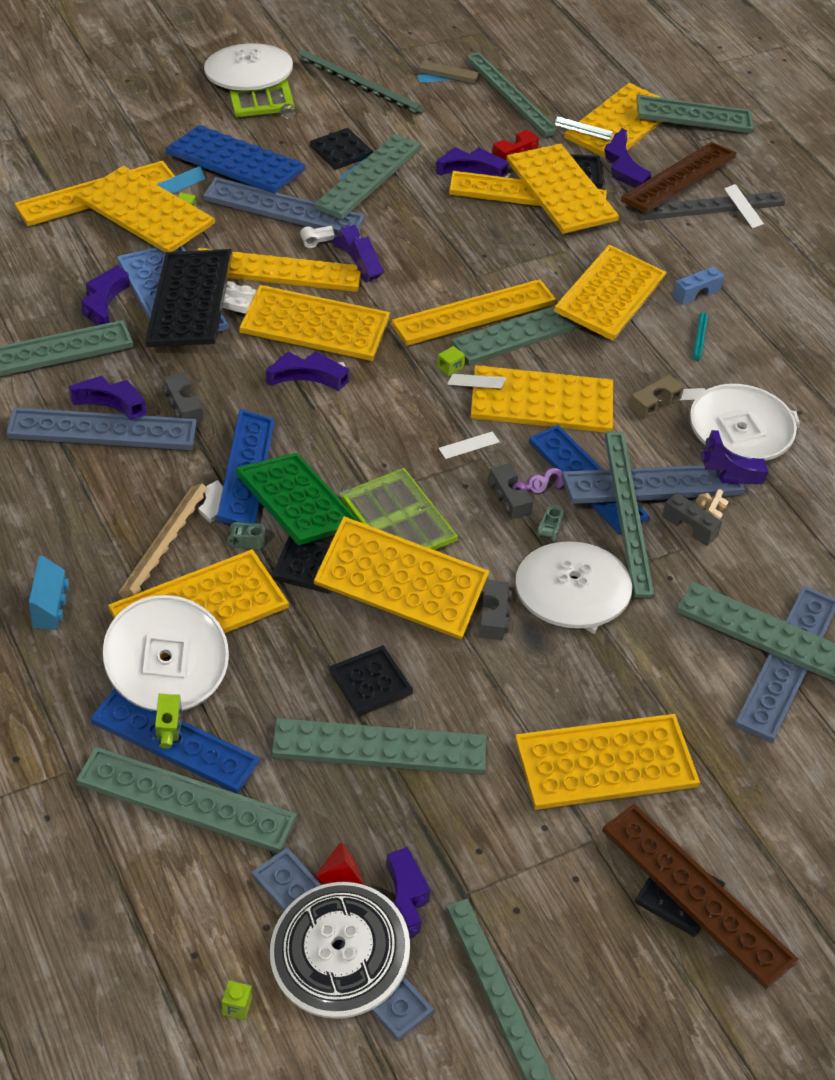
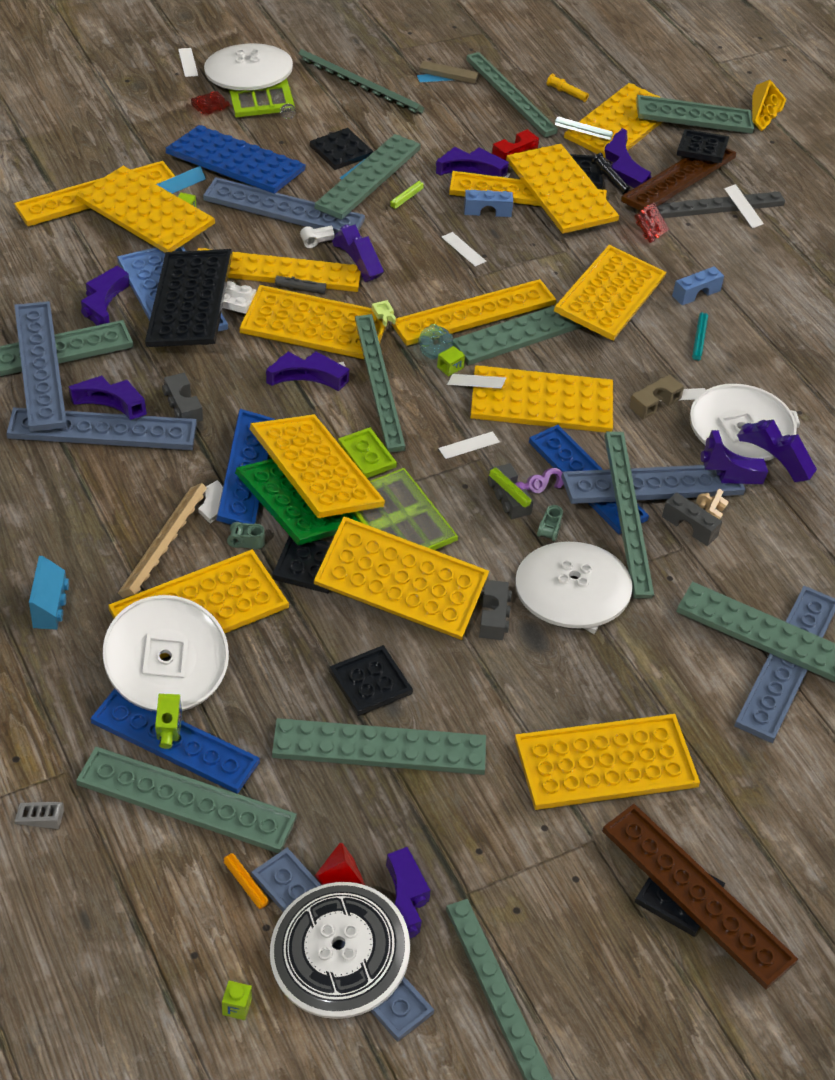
none -> sand blue plate [14,301,67,432]
none -> light grey slope [14,802,64,829]
none -> white sticker [178,48,198,77]
none -> clear red plate [191,91,230,115]
none -> light orange axle [224,853,269,909]
none -> yellow plate [250,414,385,518]
none -> dark grey pin [275,275,326,294]
none -> lime plate [338,427,397,478]
none -> sand green plate [355,314,405,453]
none -> yellowish green plate [372,300,396,326]
none -> lime axle [390,181,424,209]
none -> clear light blue plate [418,324,453,359]
none -> white sticker [442,232,486,266]
none -> medium blue arch [464,190,513,217]
none -> lime axle [489,467,531,508]
none -> yellow pin [546,73,589,102]
none -> black pin [591,153,630,194]
none -> clear red plate [634,202,669,243]
none -> black plate [677,129,729,163]
none -> dark purple arch [737,419,817,482]
none -> yellow wedge [752,80,786,131]

